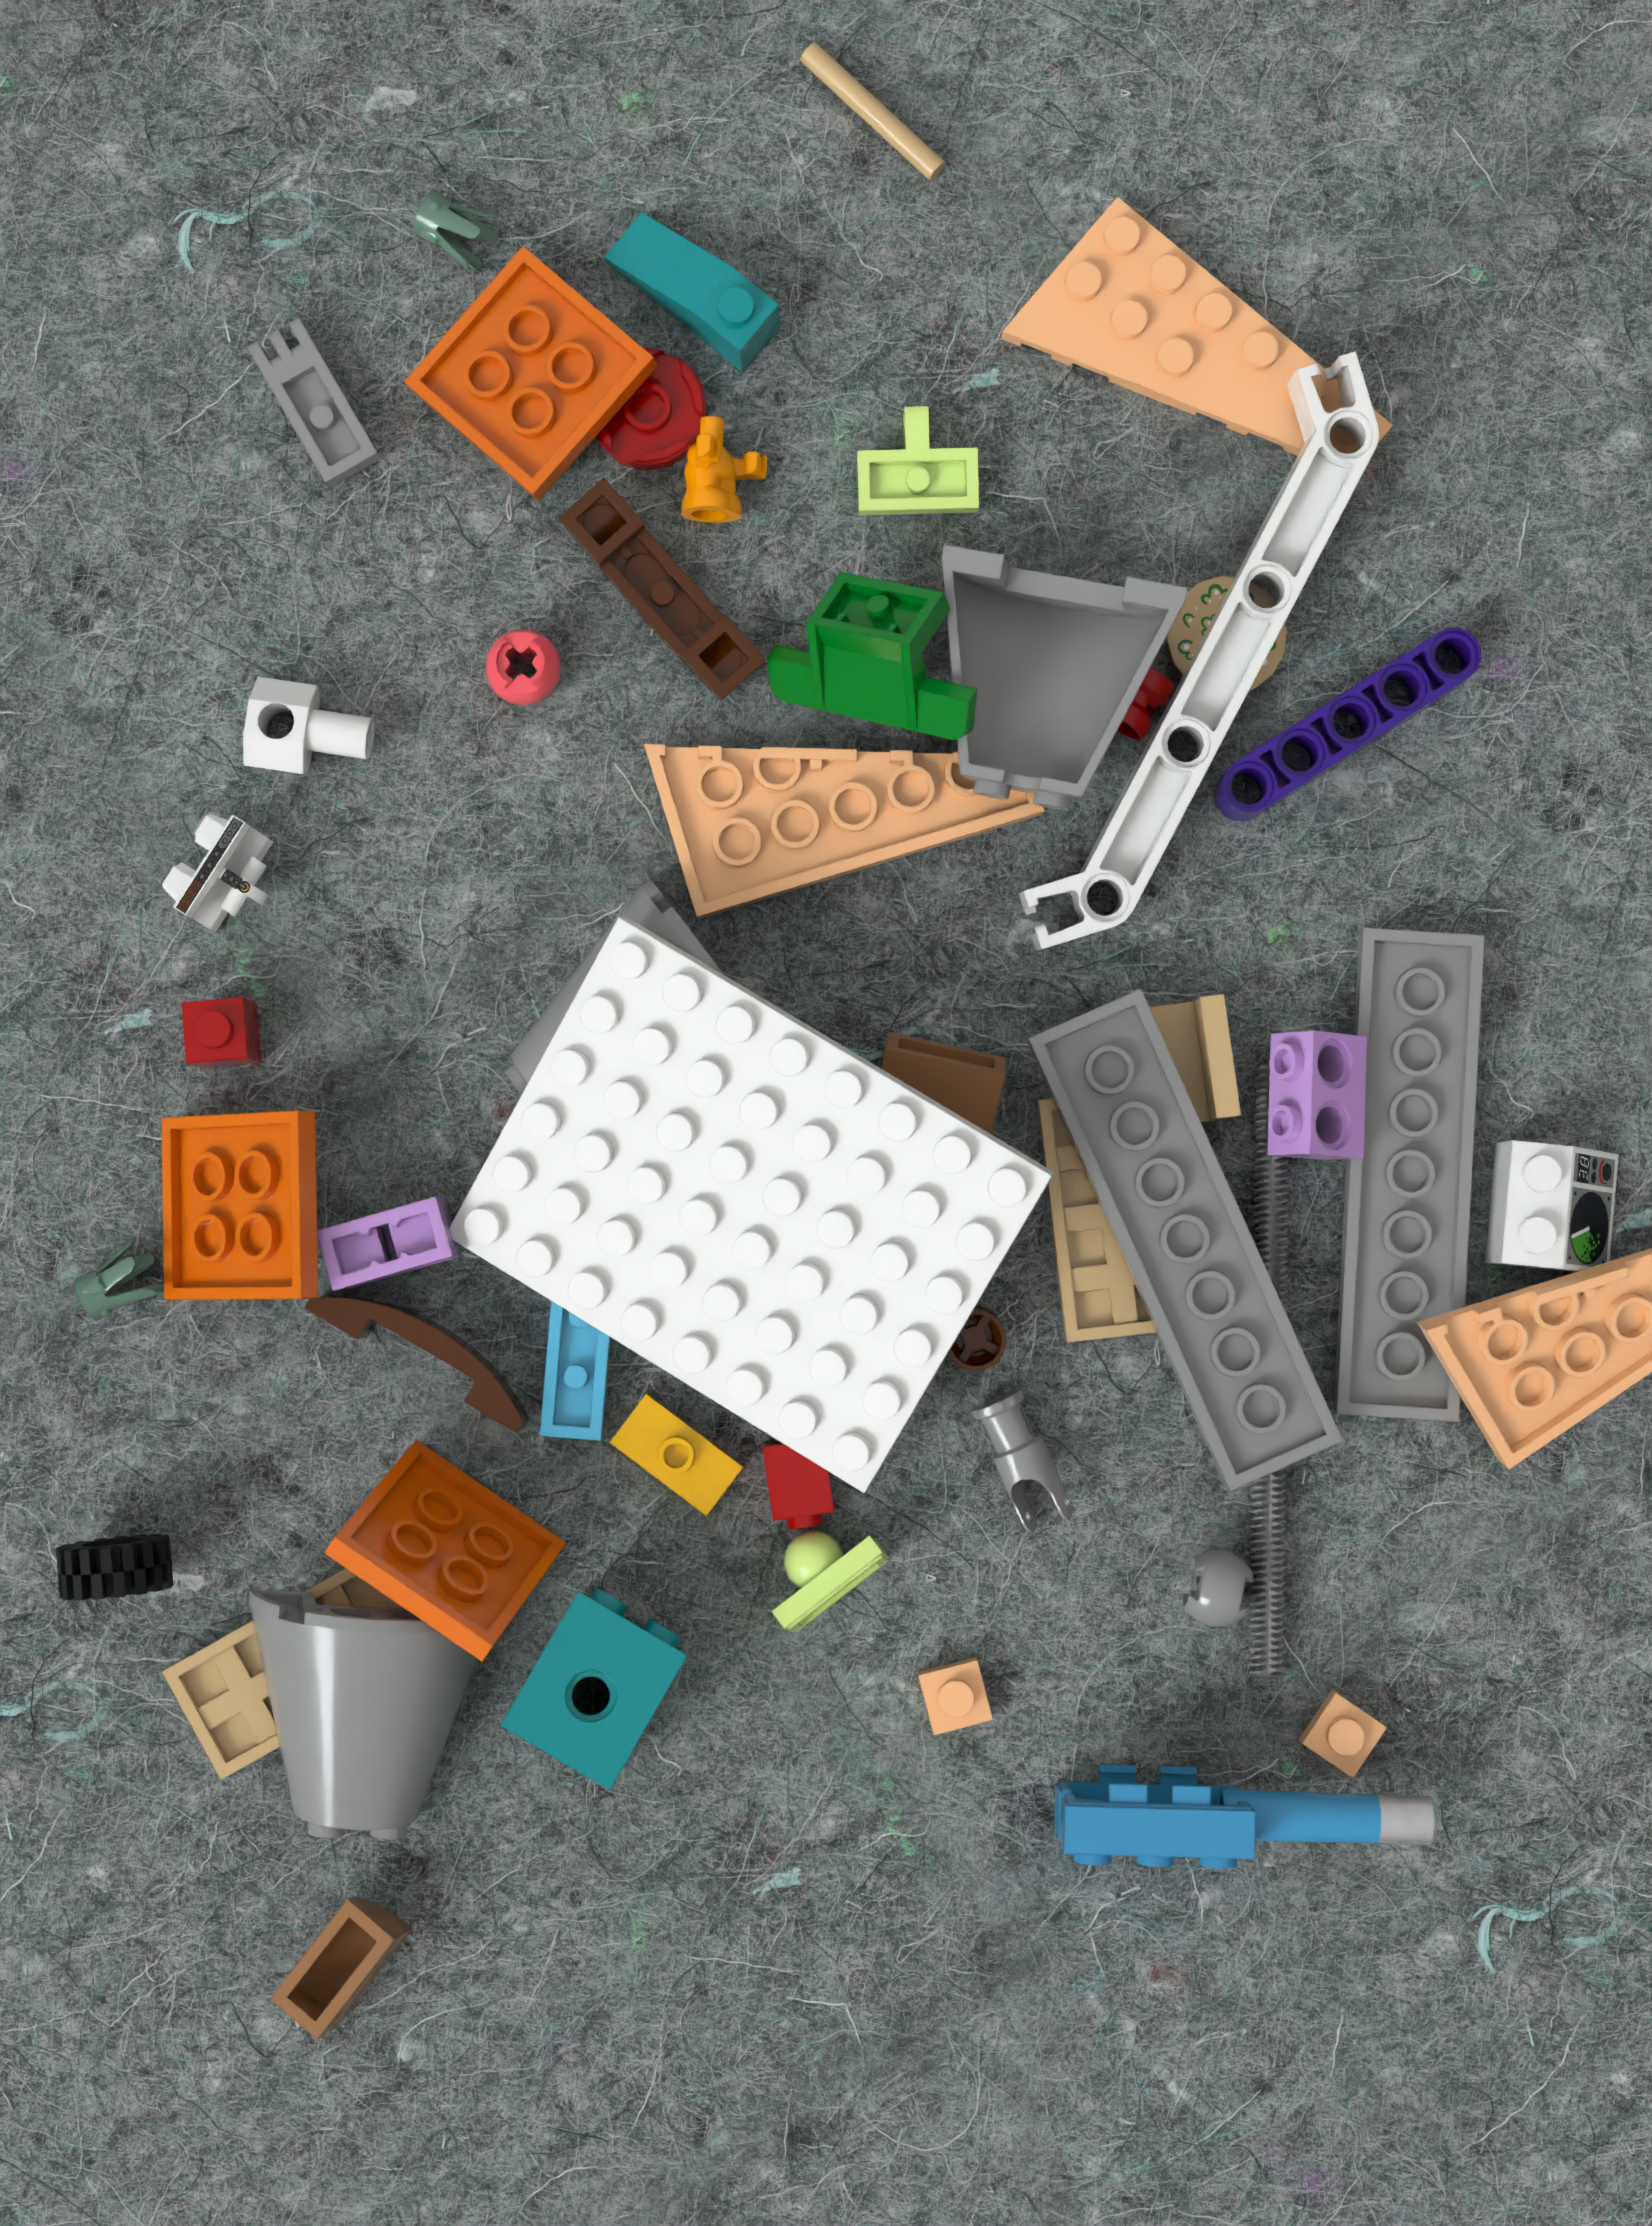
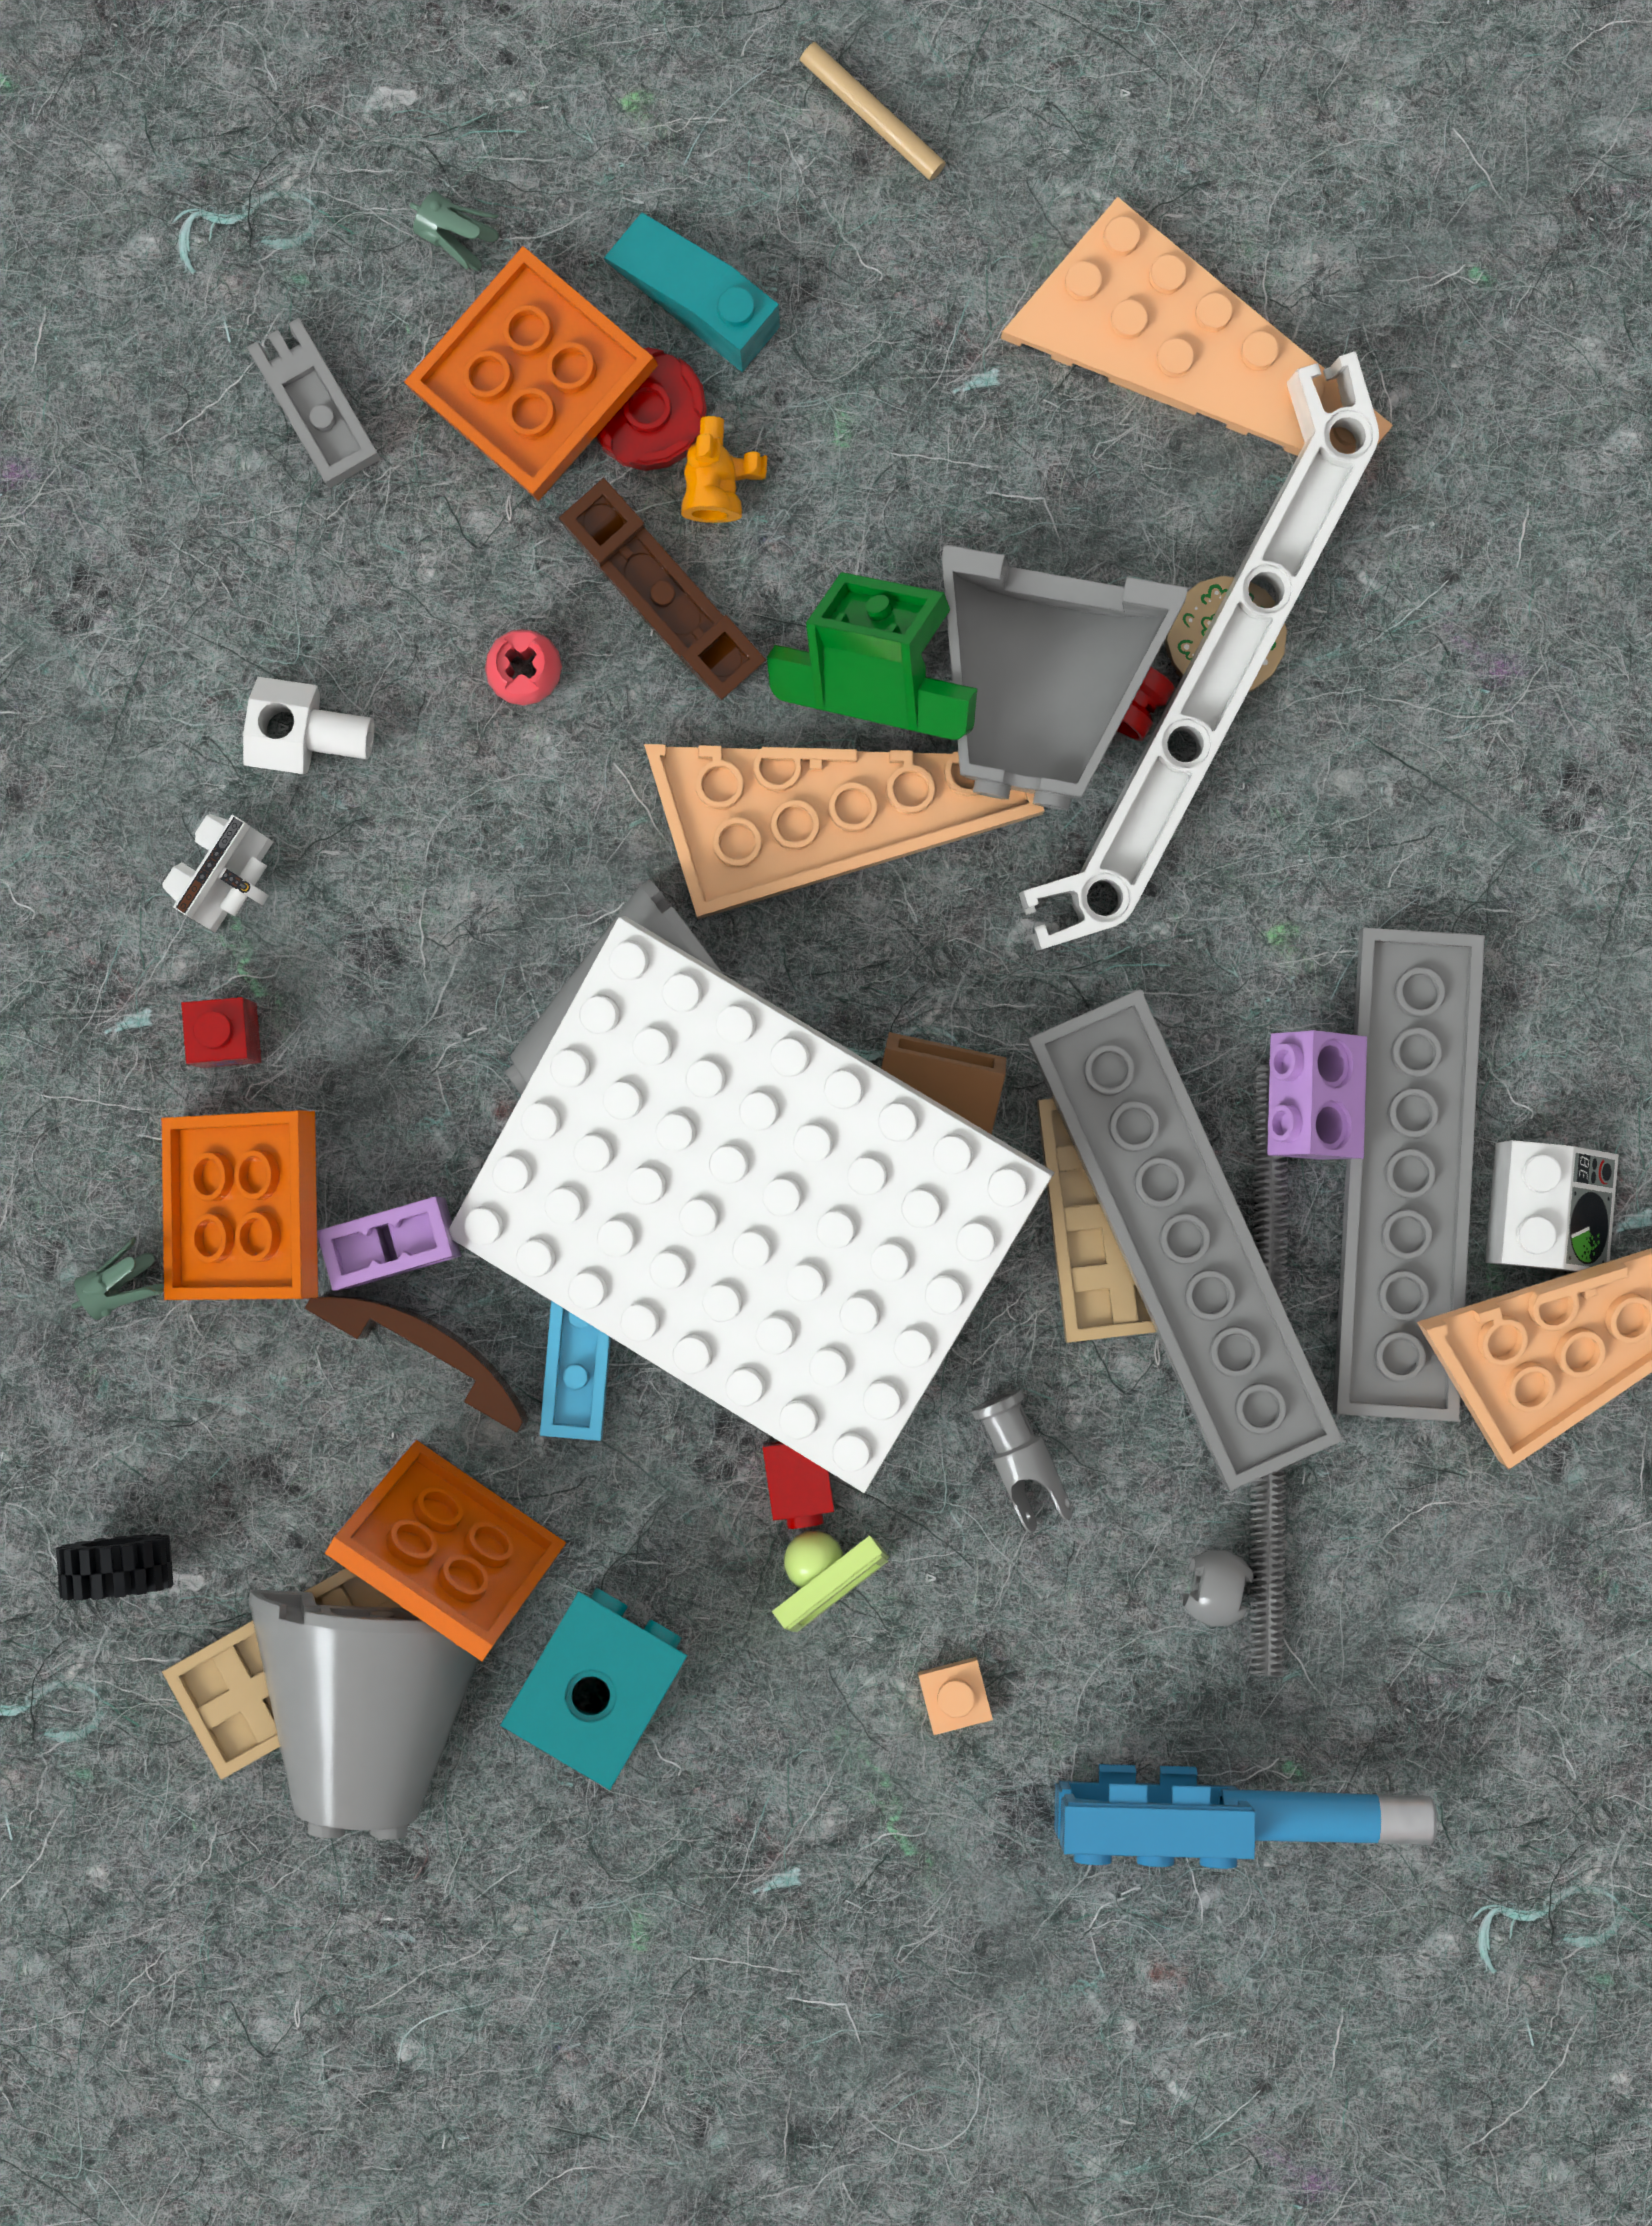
medium nougat brick [270,1897,413,2039] -> none
yellow plate [609,1393,744,1516] -> none
yellowish green plate [857,406,979,516] -> none
reddish brown wheel [948,1305,1006,1371] -> none
tan panel [1149,994,1241,1122] -> none
dark purple beam [1215,628,1481,821] -> none
light nougat plate [1298,1689,1387,1778] -> none

